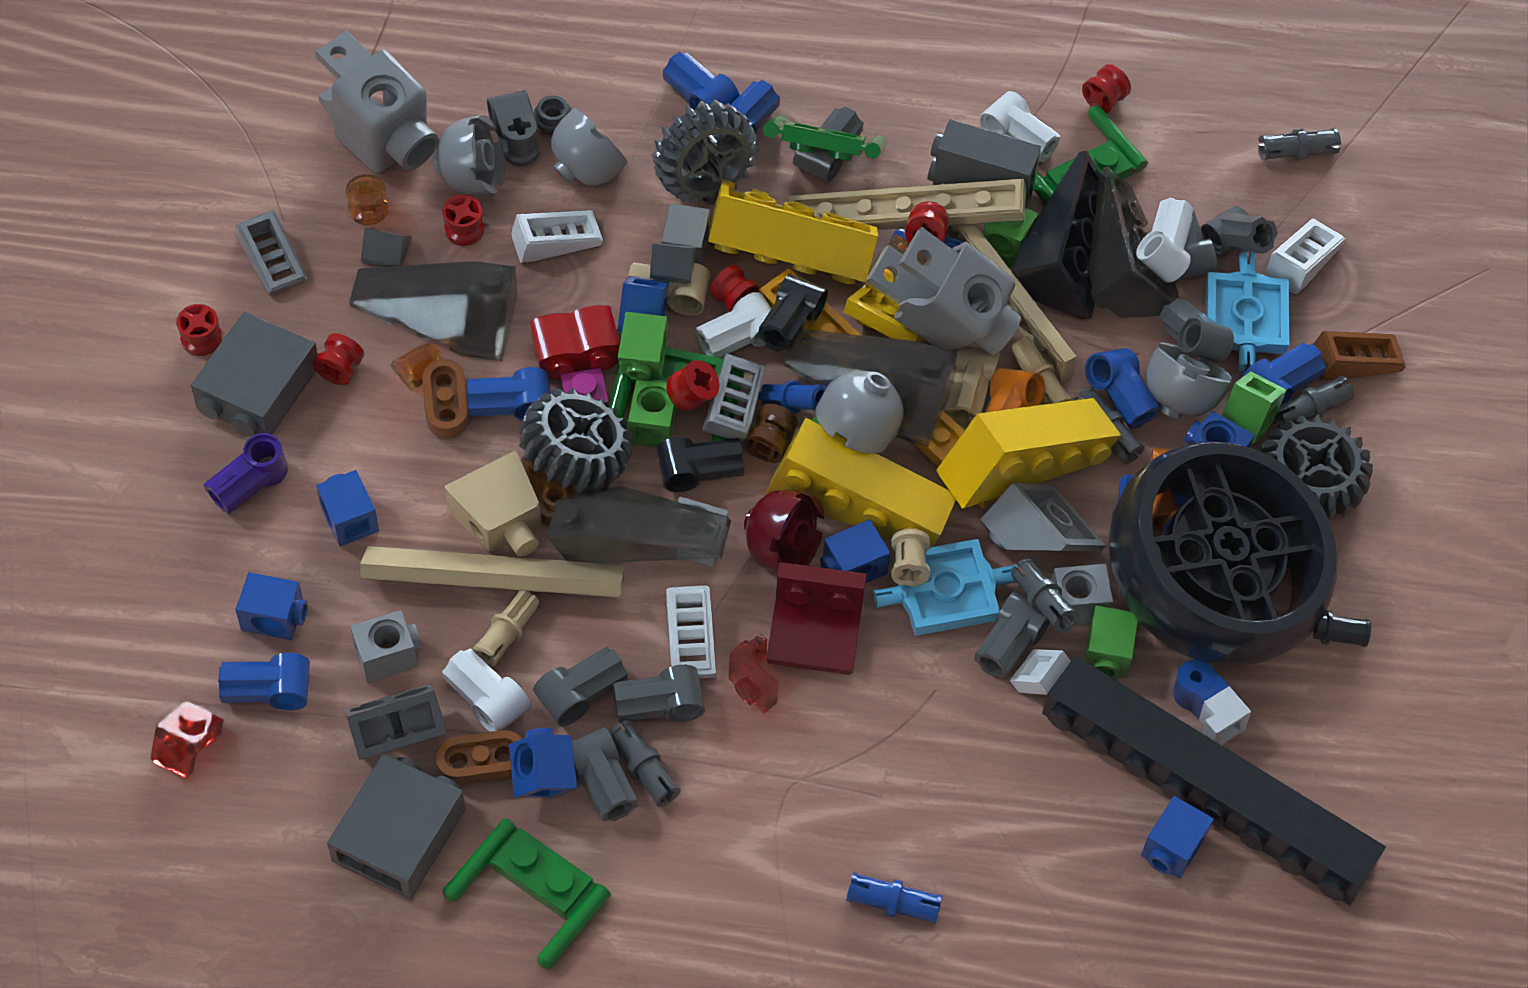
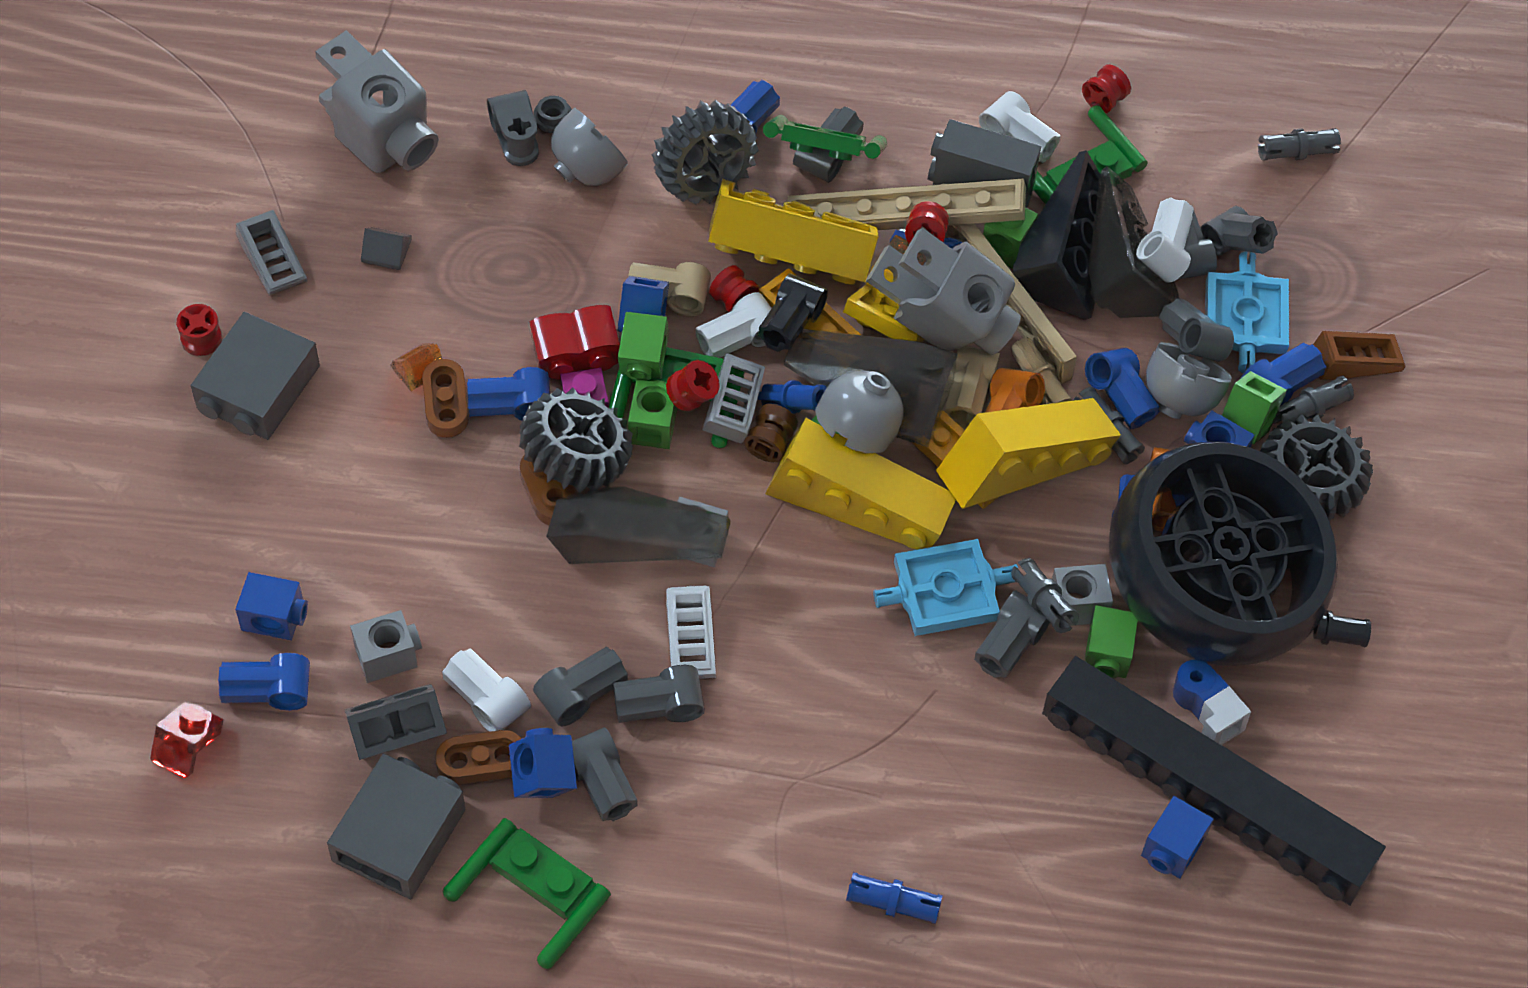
dark purple piece [203,433,288,514] -> none
red wheel [312,333,365,385] -> none
blue brick [316,470,379,547] -> none
clear orange wheel [345,174,388,225] -> none
clear smoke wedge [349,261,518,361] -> none
tan tile [360,546,625,598] -> none
light grey cylinder [433,115,505,196] -> none
red wheel [442,195,484,246] -> none
tan torso [444,451,542,557] -> none
tan axle [472,590,539,667] -> none
white slope [512,210,603,263] -> none
dark grey pin [609,720,681,807] -> none
dark grey slope [650,243,697,283] -> none
black piece [657,437,744,493] -> none
light grey brick [662,203,710,265] -> none
blue piece [663,51,740,110] -> none
clear red bracket [728,634,779,714] -> none
dark red cylinder [744,489,824,574] -> none
dark red bracket [766,562,866,675] -> none
blue brick [820,519,890,584] -> none
tan bush [891,529,930,587] -> none
light grey slope [981,483,1106,551] -> none
white plate [1010,649,1071,695] -> none
white slope [1265,219,1346,294] -> none

